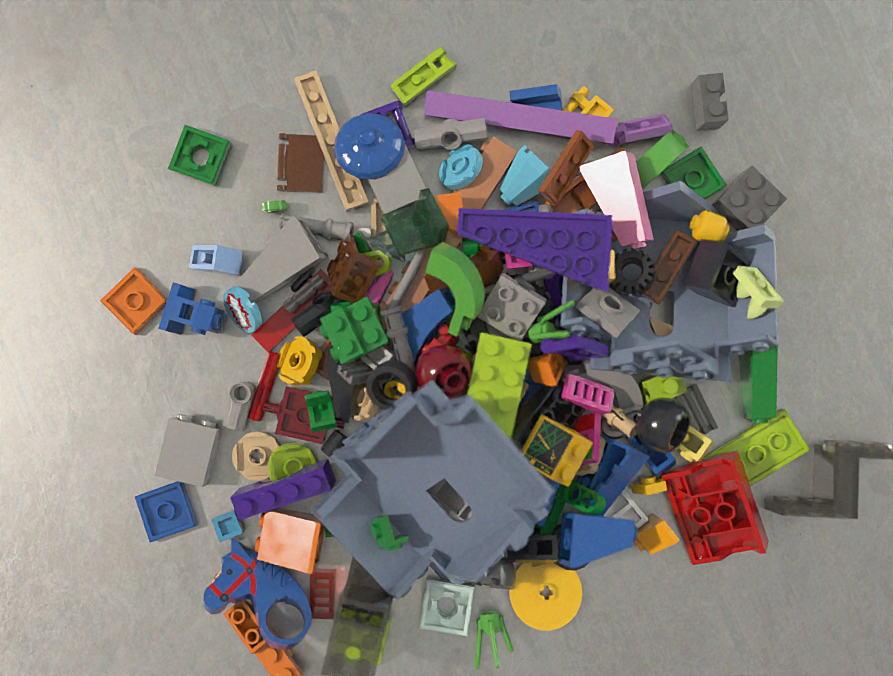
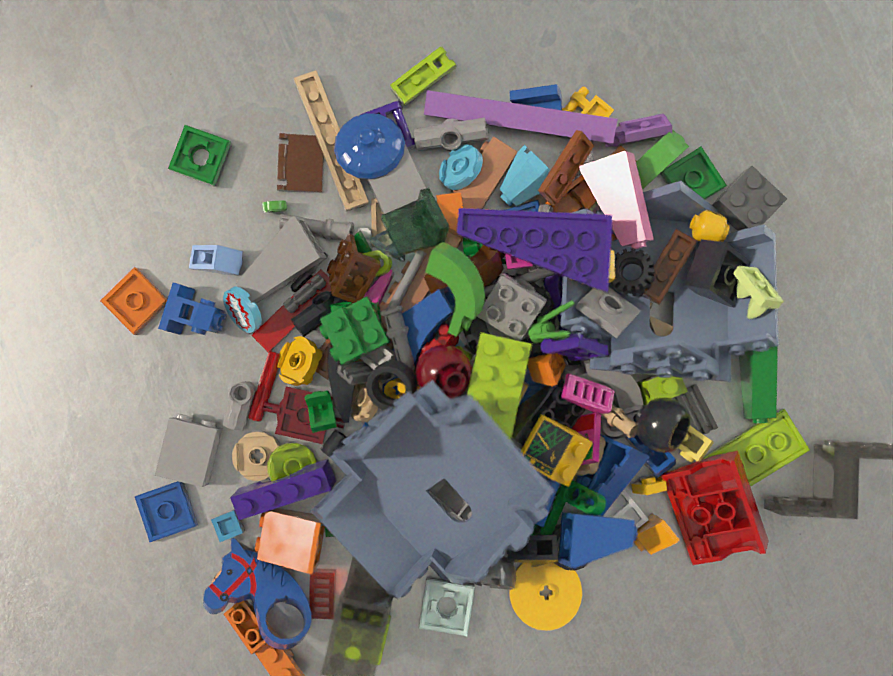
green bracket [371,515,409,551] -> none
bright green plant [474,611,514,670] -> none
dark grey brick [691,73,729,131] -> none

